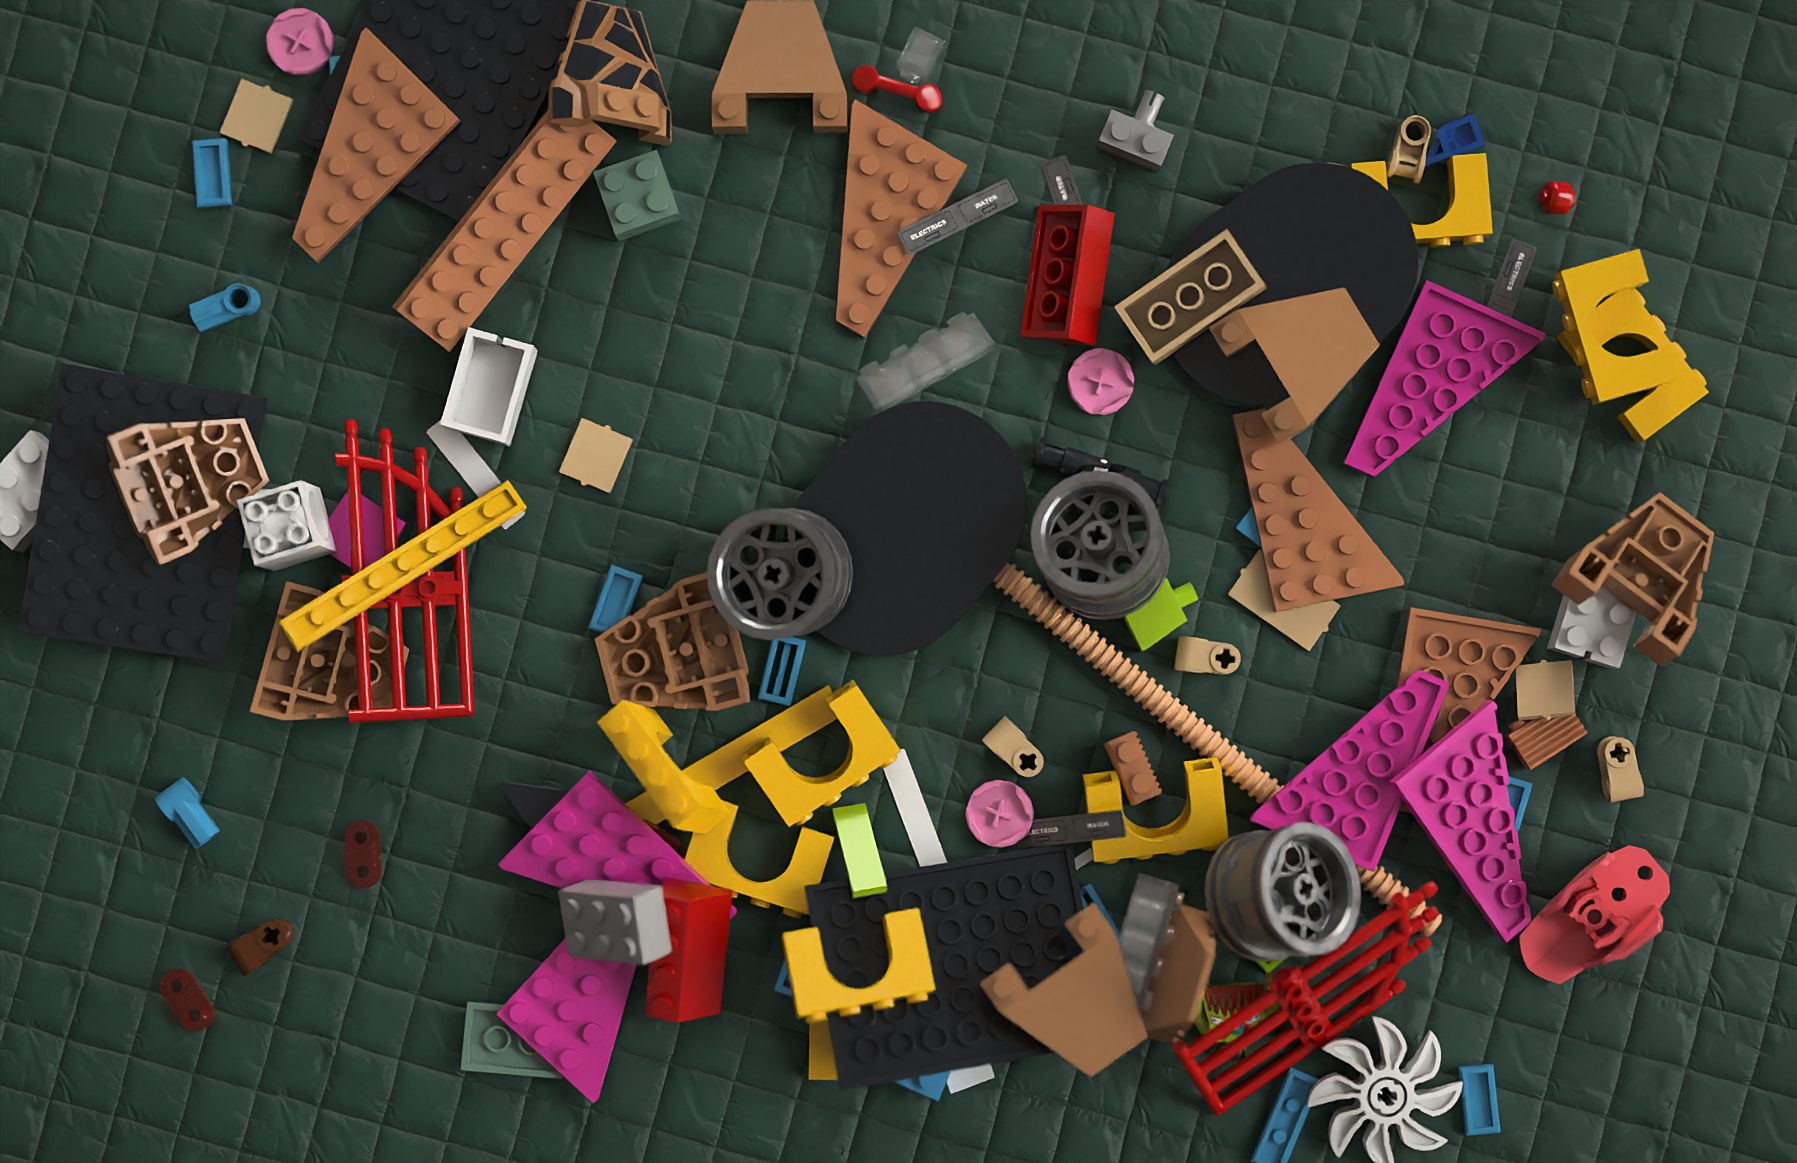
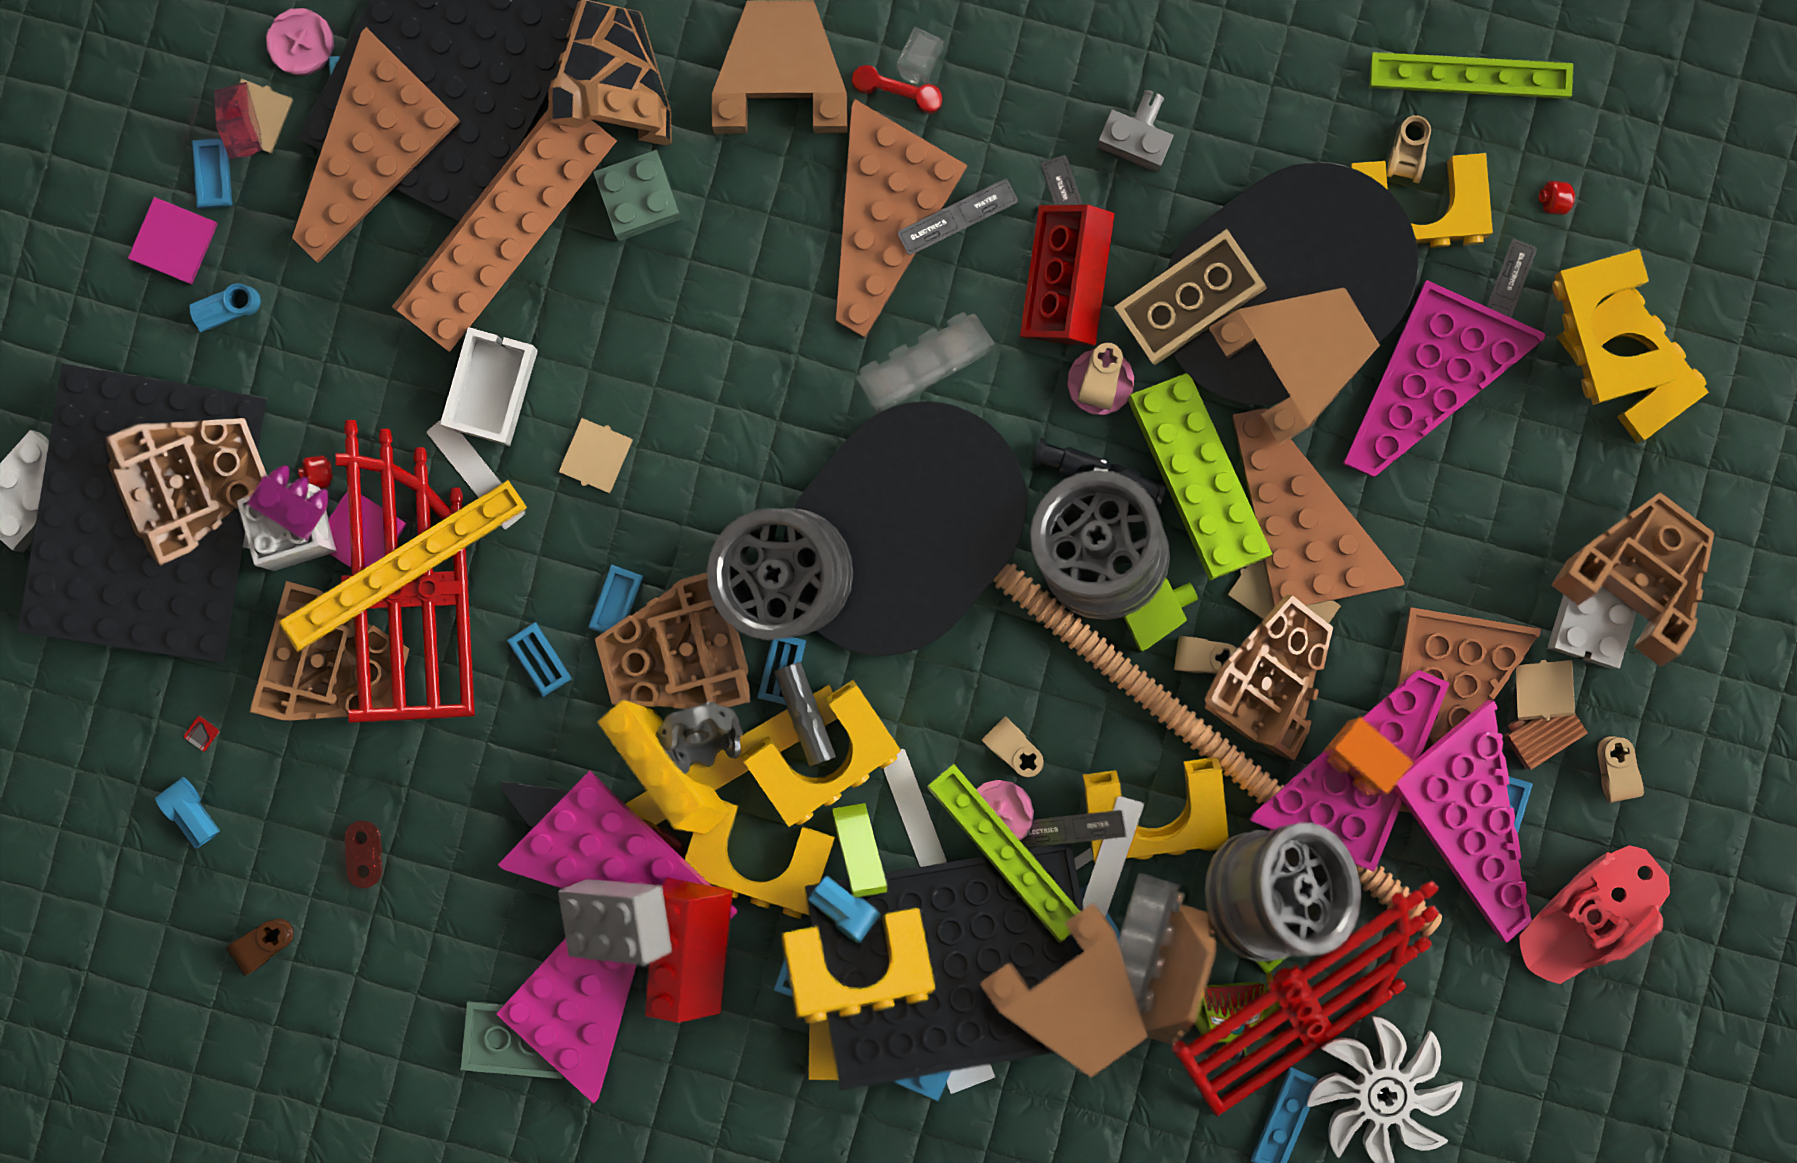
clear red plate [160,968,215,1032] -> none
nougat brick [1103,731,1162,806] -> none
blue slope [1425,114,1486,167] -> none
dark azure tile [1458,1063,1500,1136] -> none
none -> dark pink tile [128,197,218,285]
none -> sticker [184,716,219,751]
none -> clear pink slope [214,82,262,159]
none -> magenta plate [247,465,328,540]
none -> red piece [297,455,333,489]
none -> dark azure tile [507,622,572,697]
none -> dark grey plate [656,702,743,775]
none -> dark grey axle [774,662,836,767]
none -> dark azure piece [808,876,880,943]
none -> lime plate [927,764,1080,943]
none -> tan piece [1077,343,1123,410]
none -> white sticker [1082,796,1144,917]
none -> lime plate [1127,373,1272,581]
none -> medium nougat wedge [1205,594,1333,761]
none -> orange brick [1323,717,1414,796]
none -> lime plate [1369,52,1573,99]

